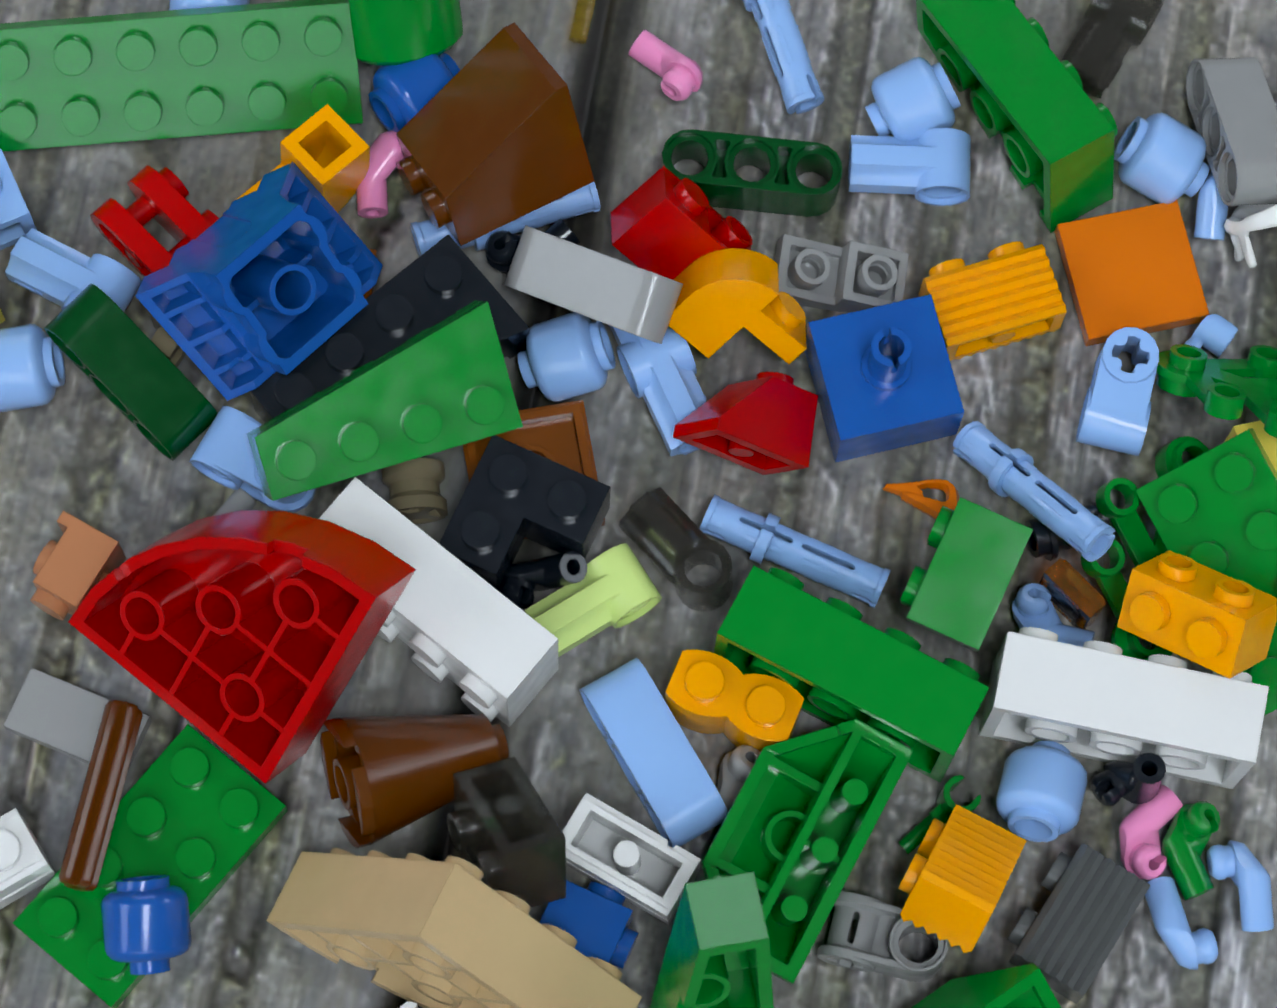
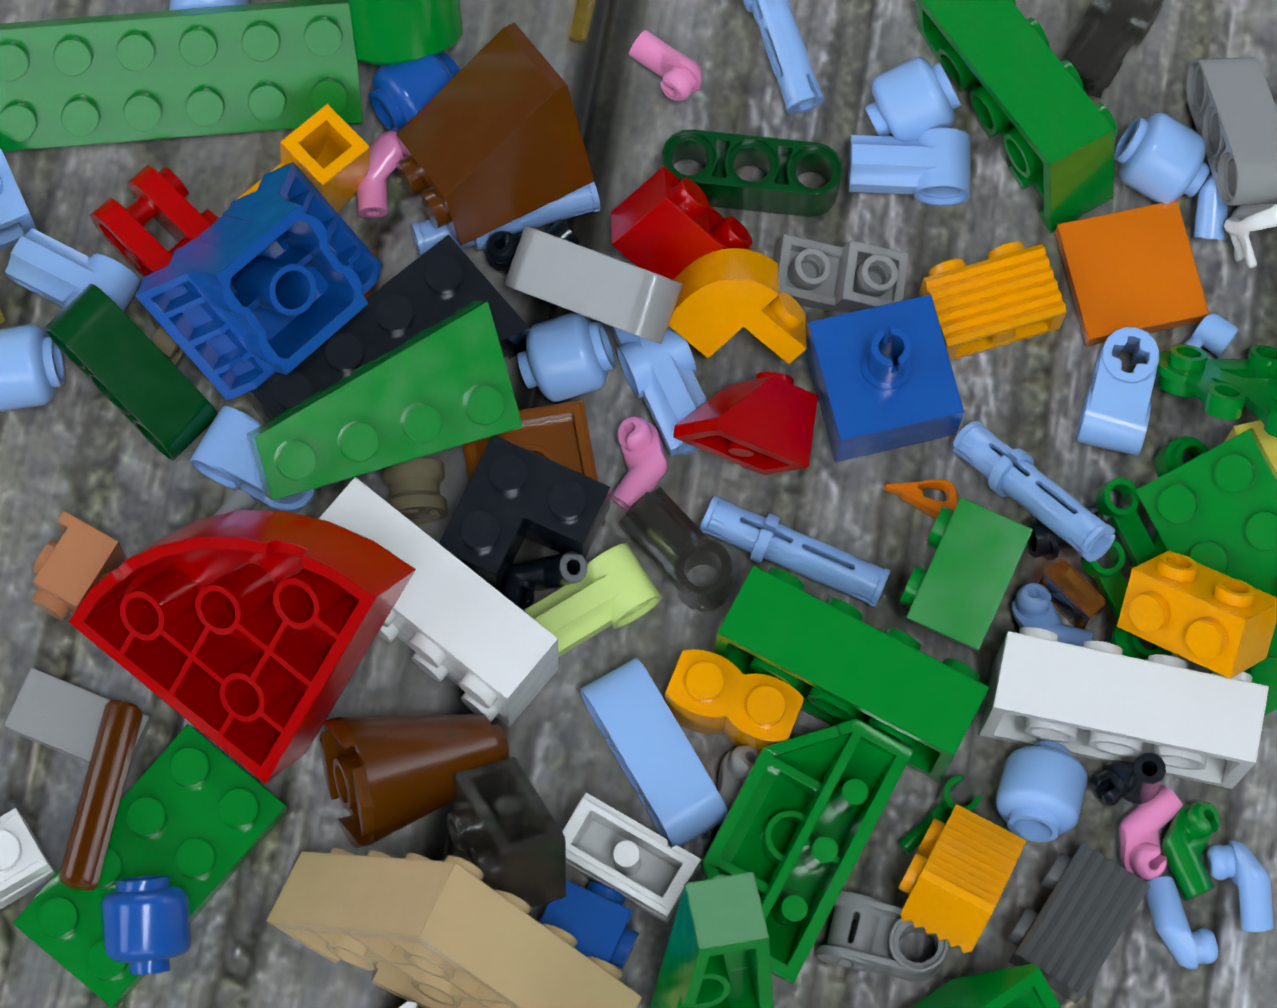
none -> bright pink arm [611,416,668,515]

